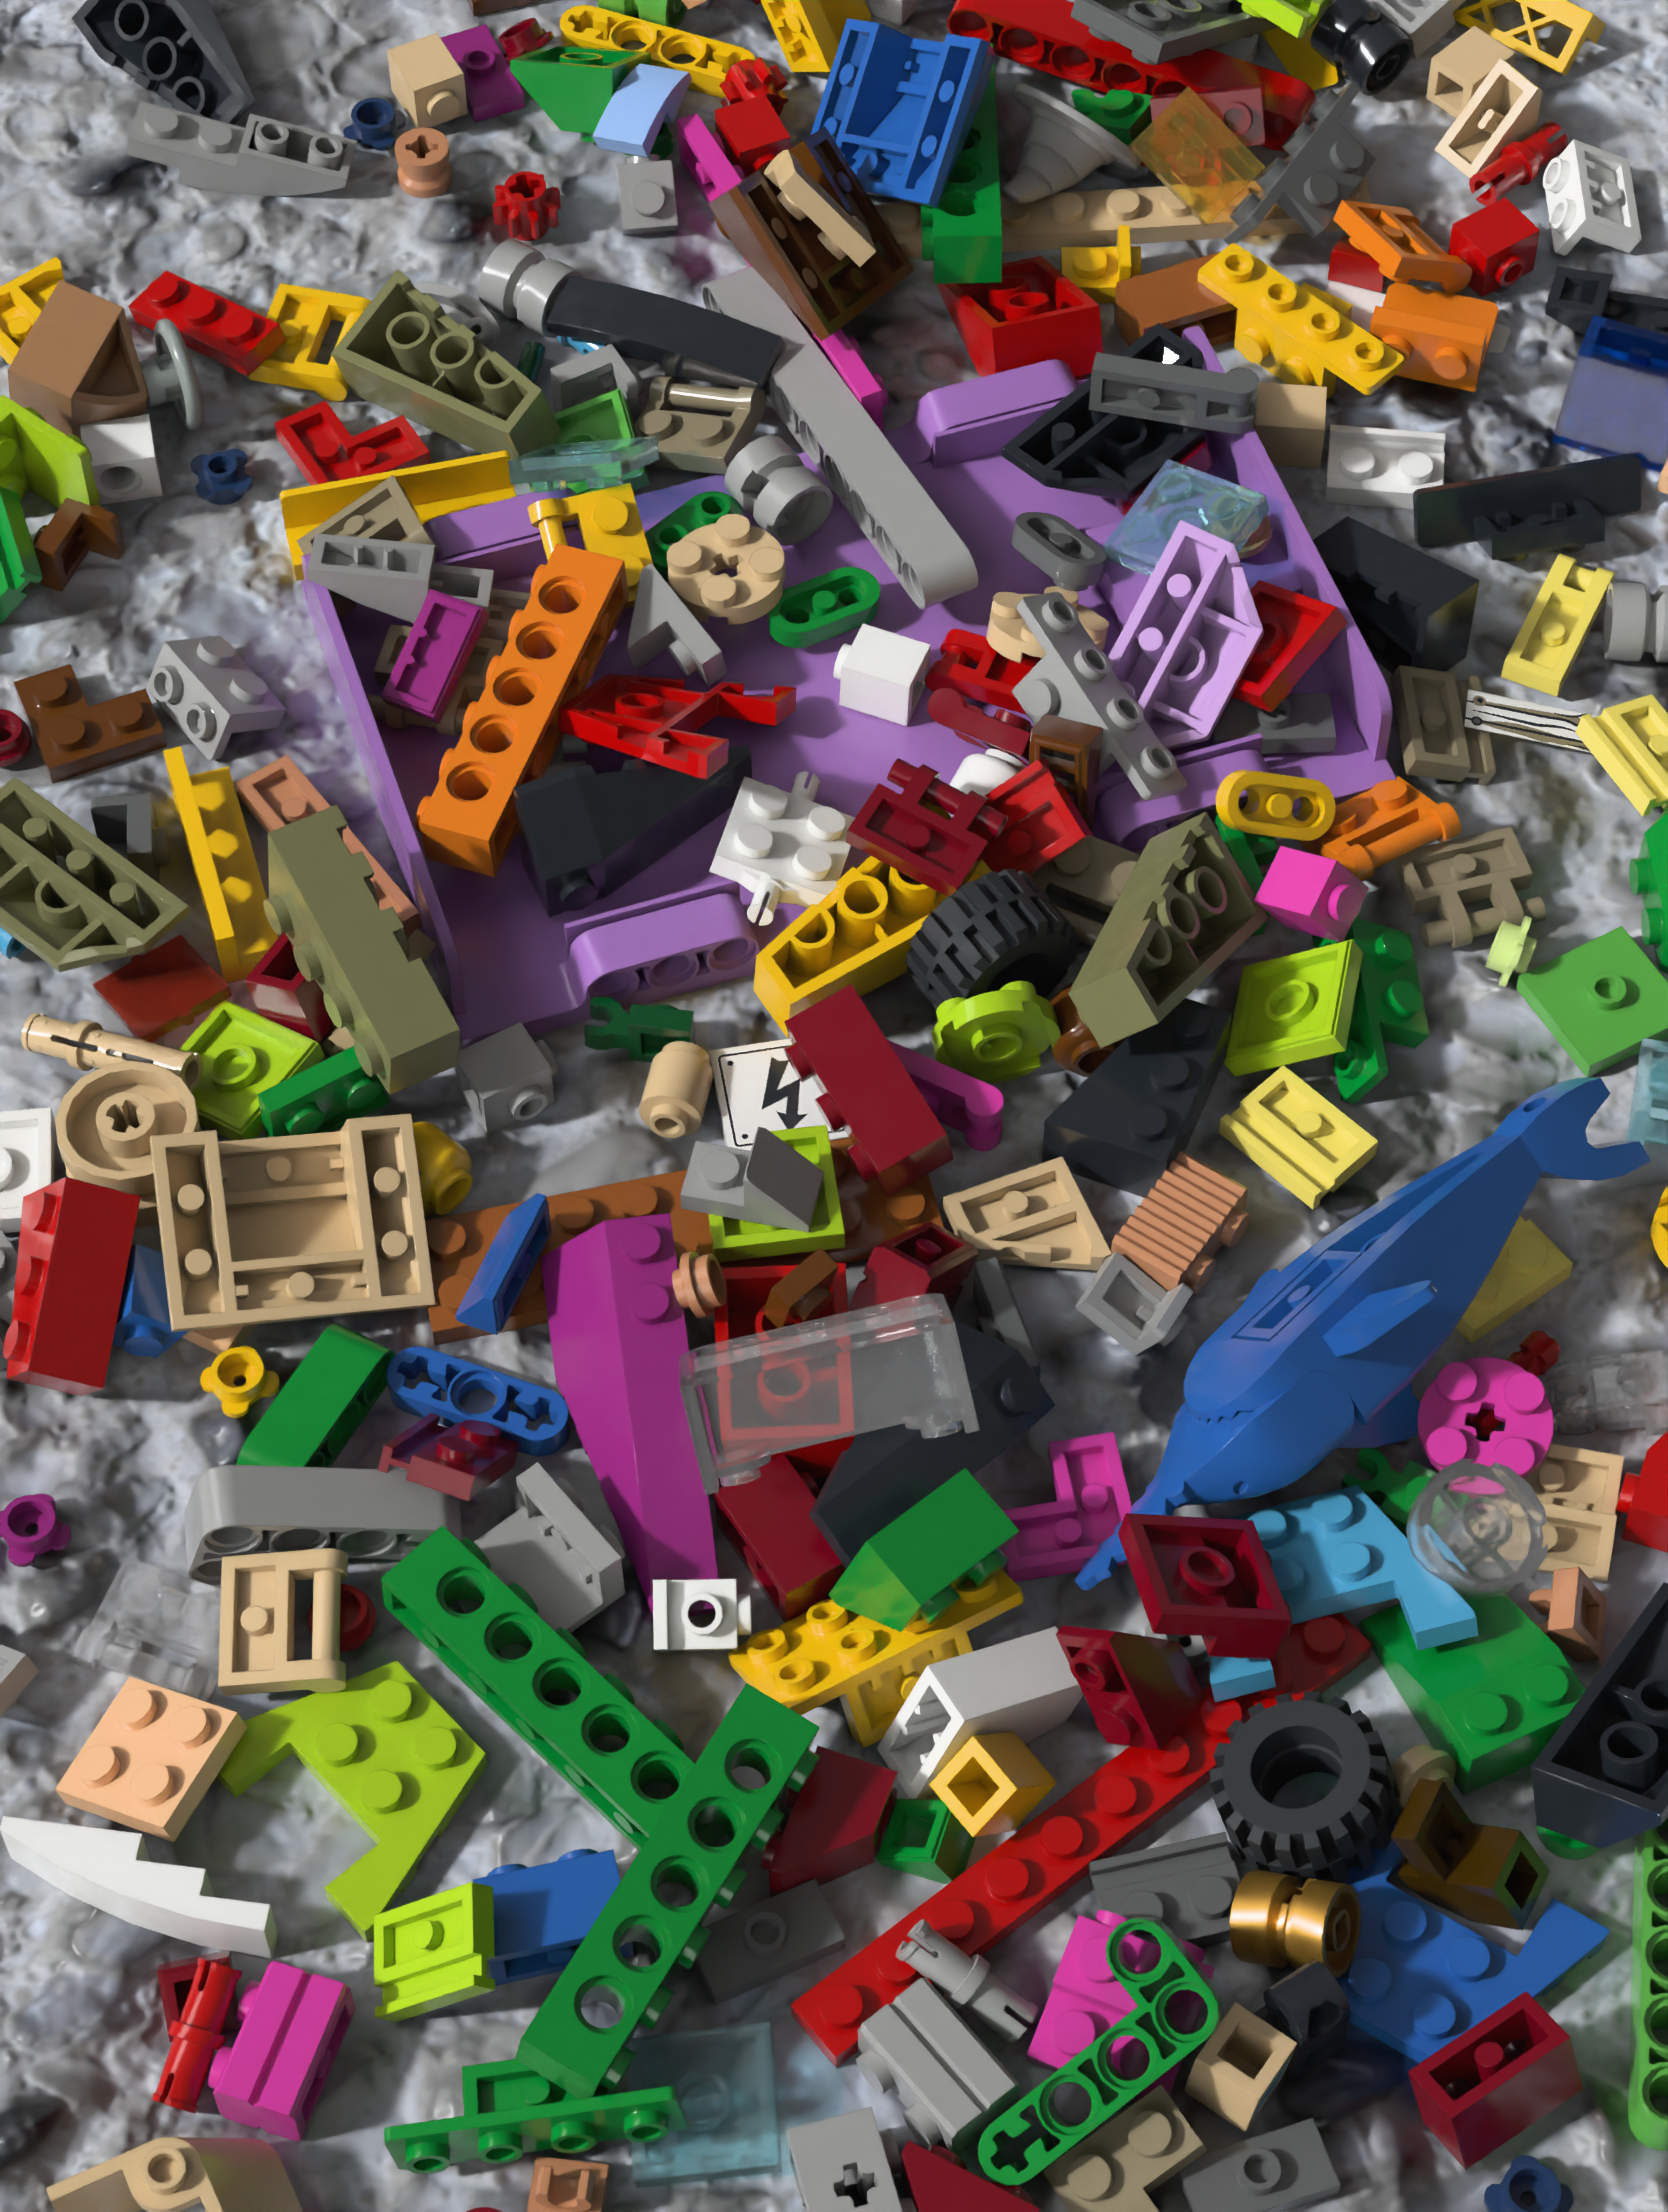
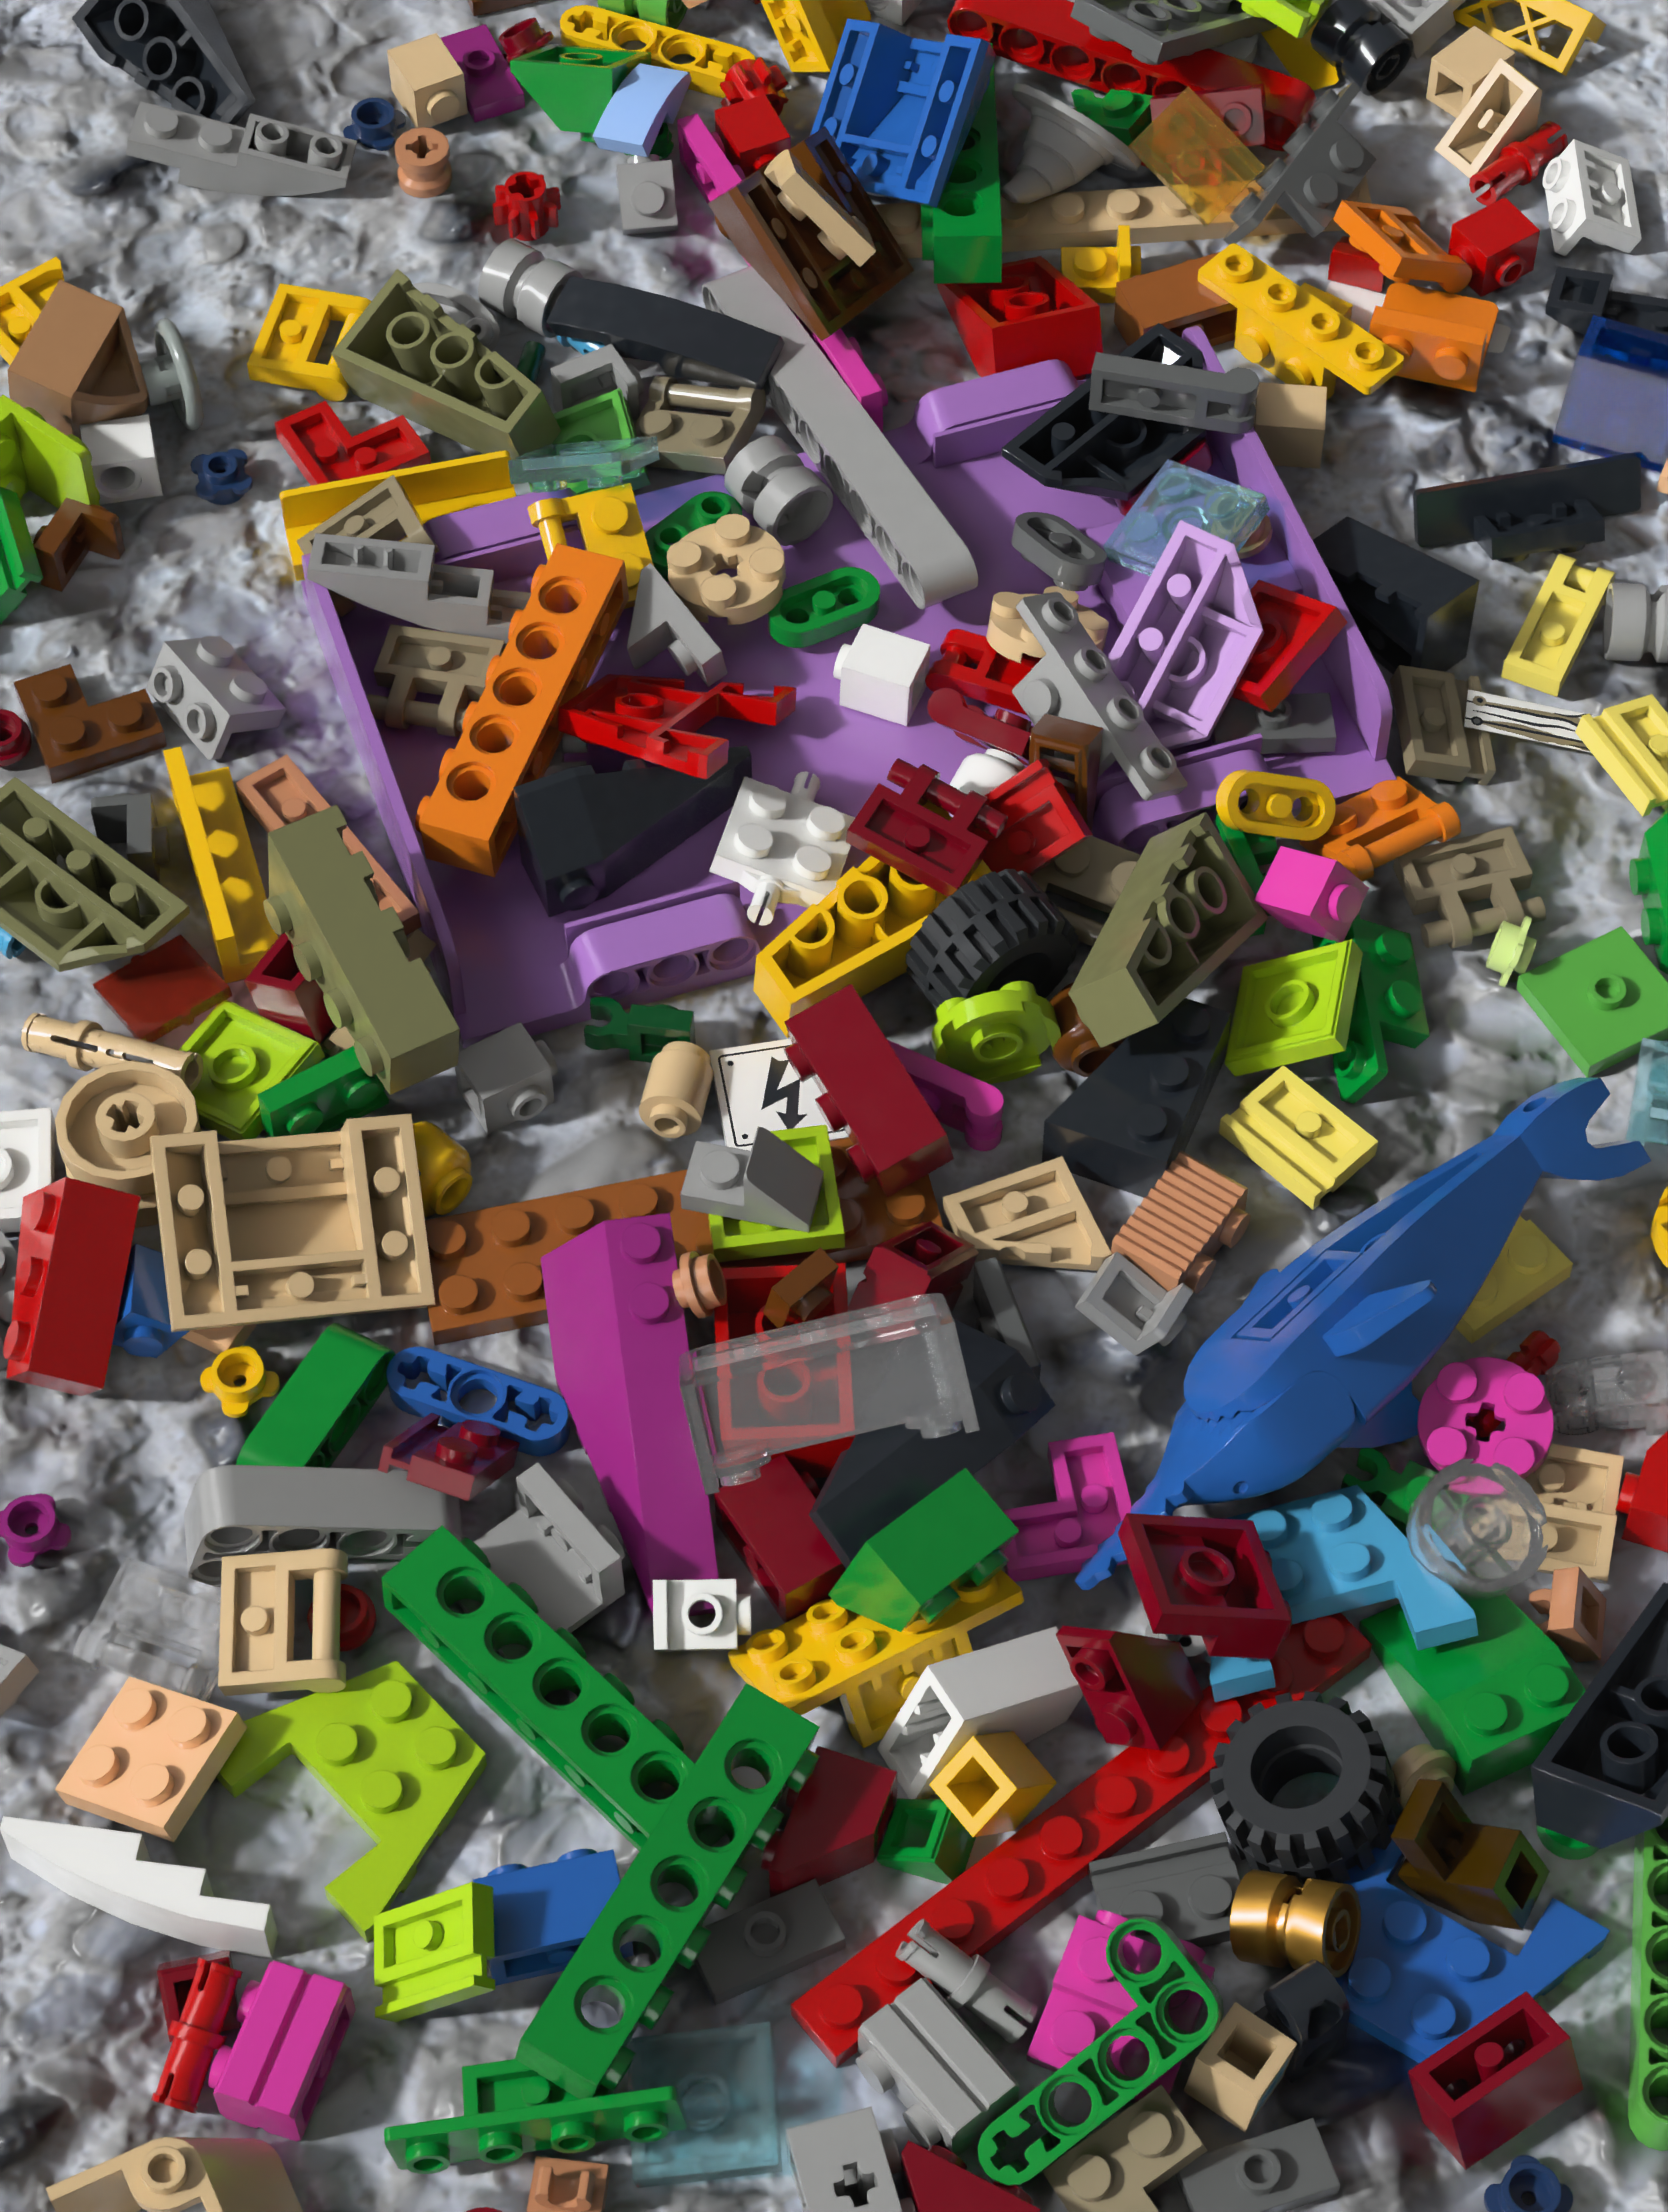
red plate [128,270,286,376] -> none
magenta plate [380,589,489,724] -> none
blue slope [455,1193,552,1335] -> none
white plate [1325,424,1446,509] -> none

